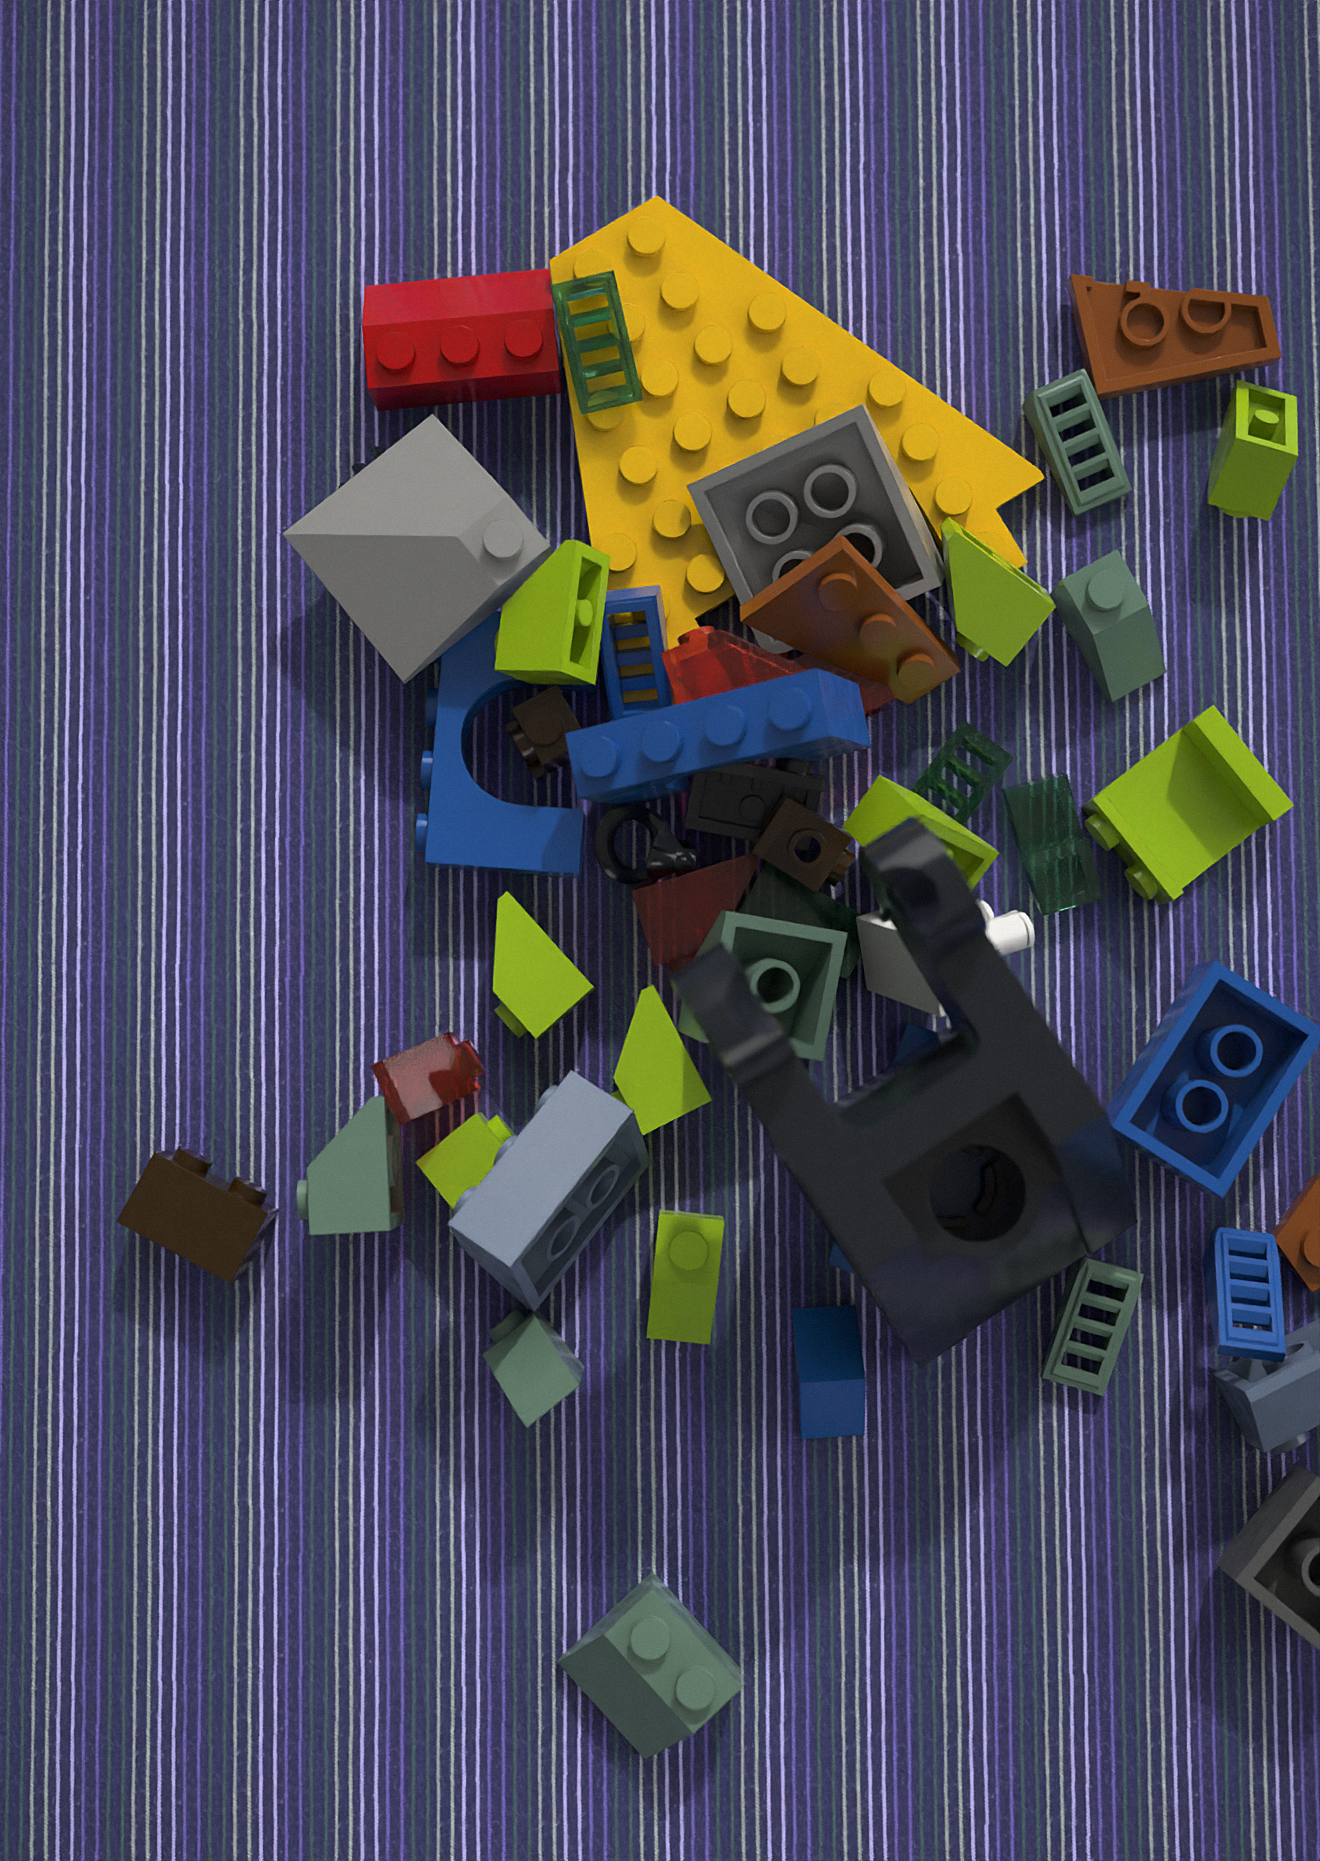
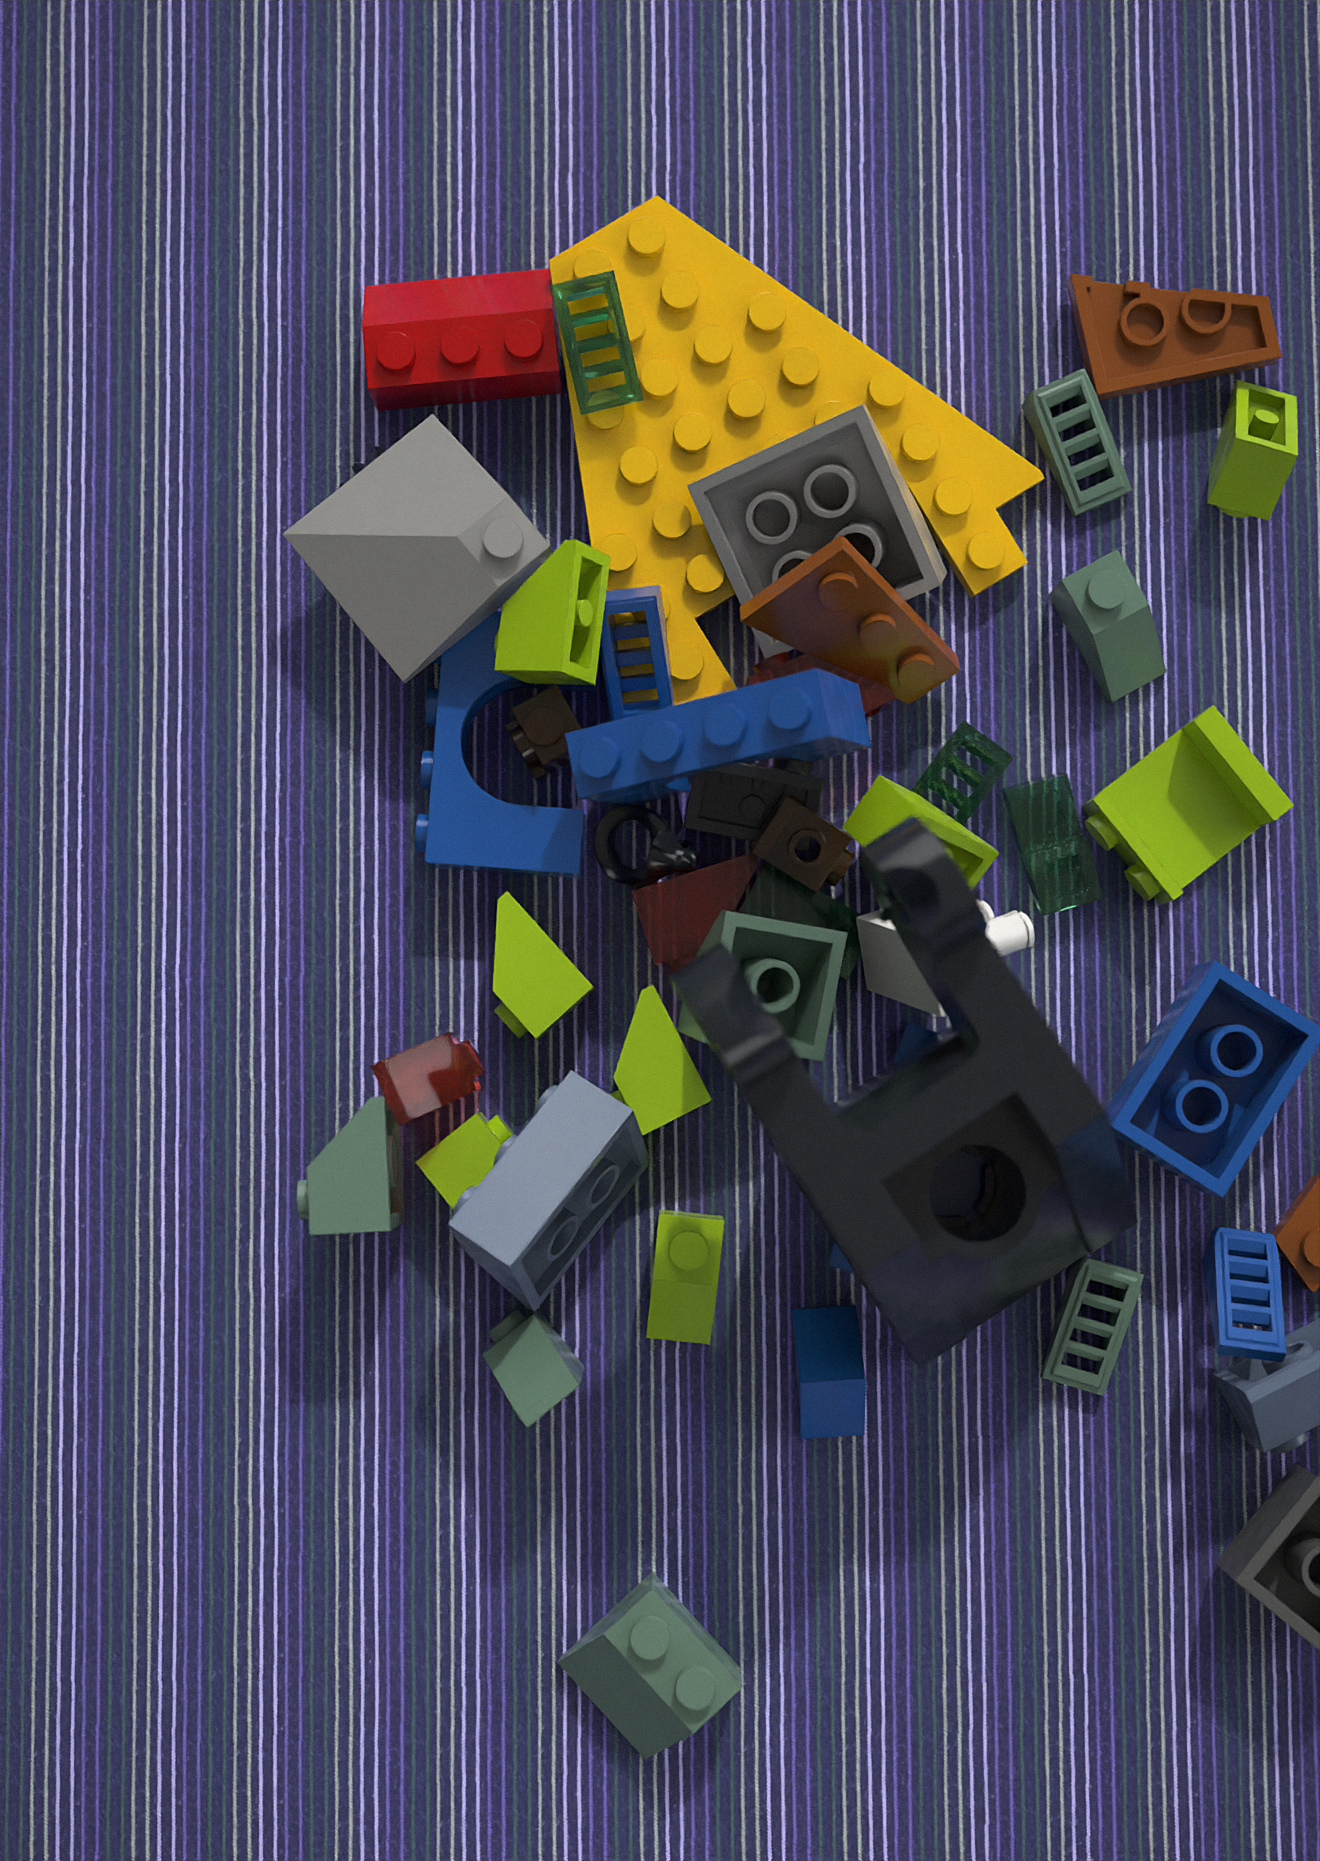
dark brown brick [116,1146,279,1283] -> none
clear red slope [661,626,808,704] -> none
lime slope [940,516,1056,667] -> none

